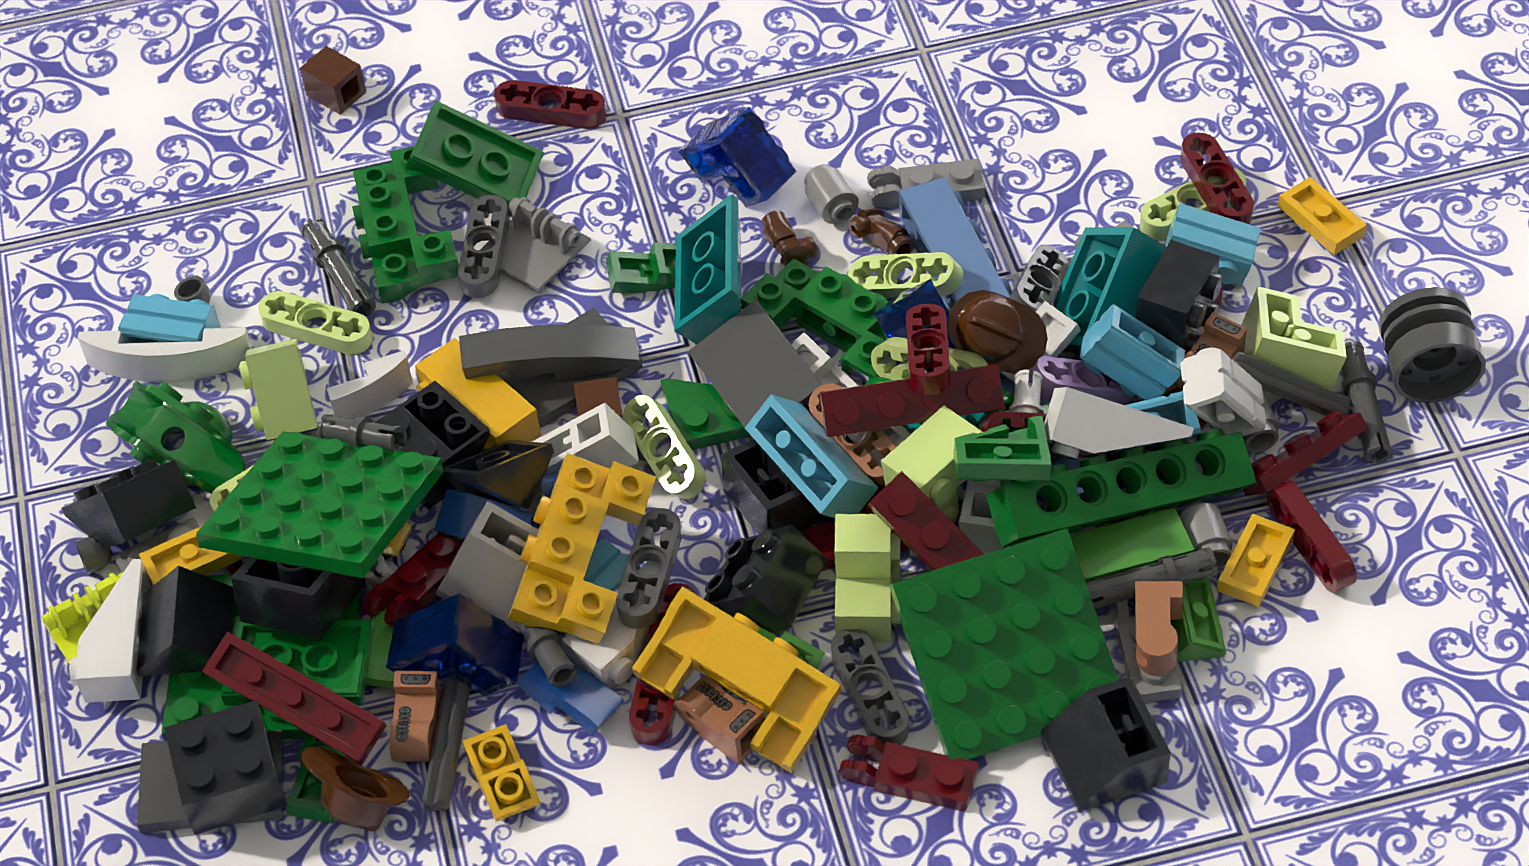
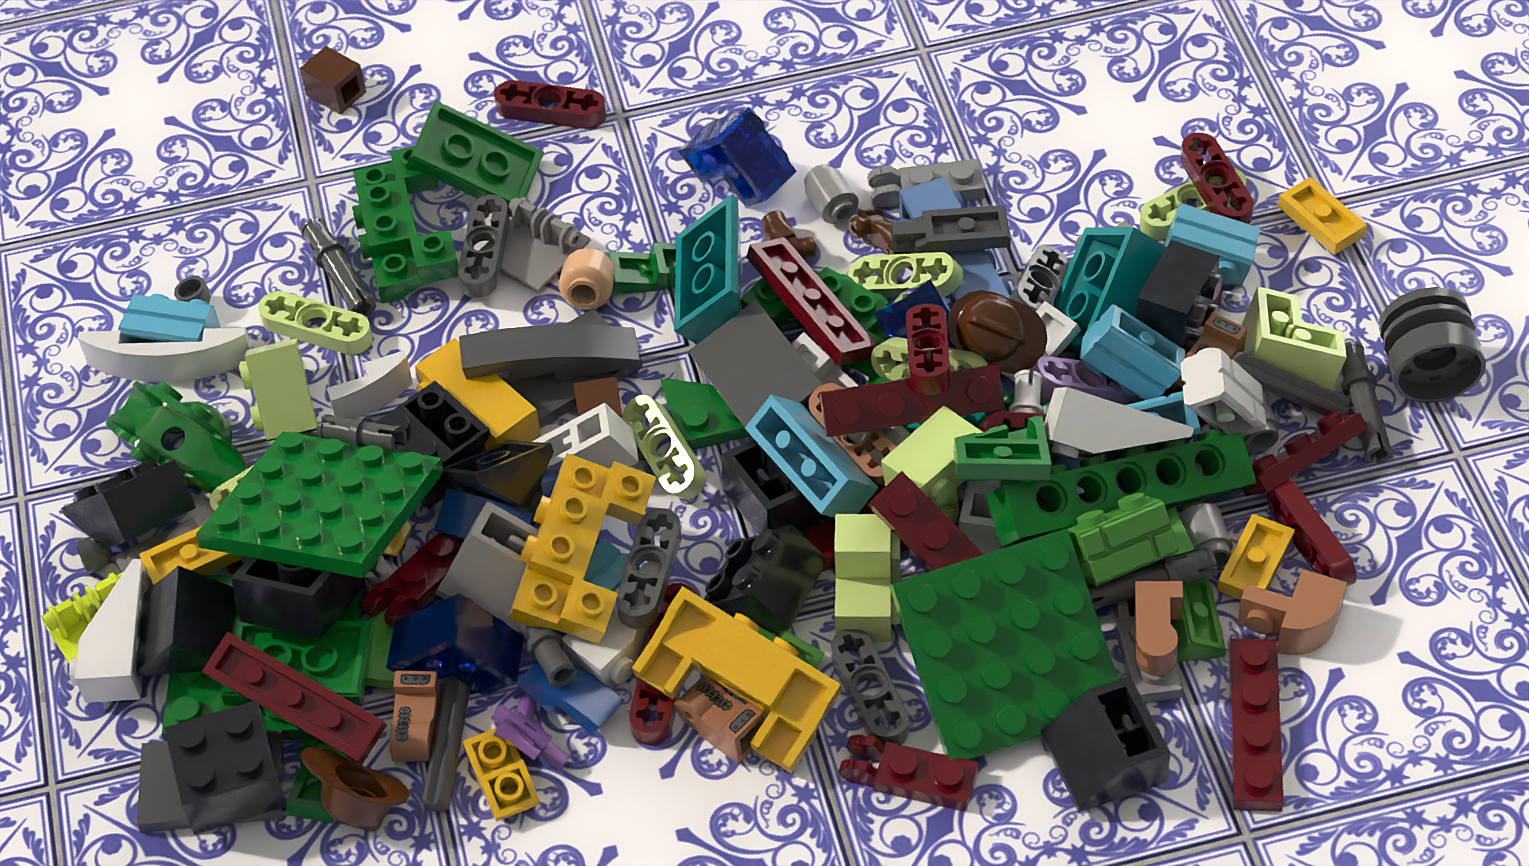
none -> medium lavender piece [491,696,571,770]
none -> light nougat head [559,248,615,310]
none -> dark red plate [746,237,877,366]
none -> dark grey hinge [891,205,1011,253]
none -> bright green brick [1068,493,1179,586]
none -> dark red plate [1228,638,1284,812]
none -> nougat brick [1237,569,1347,655]

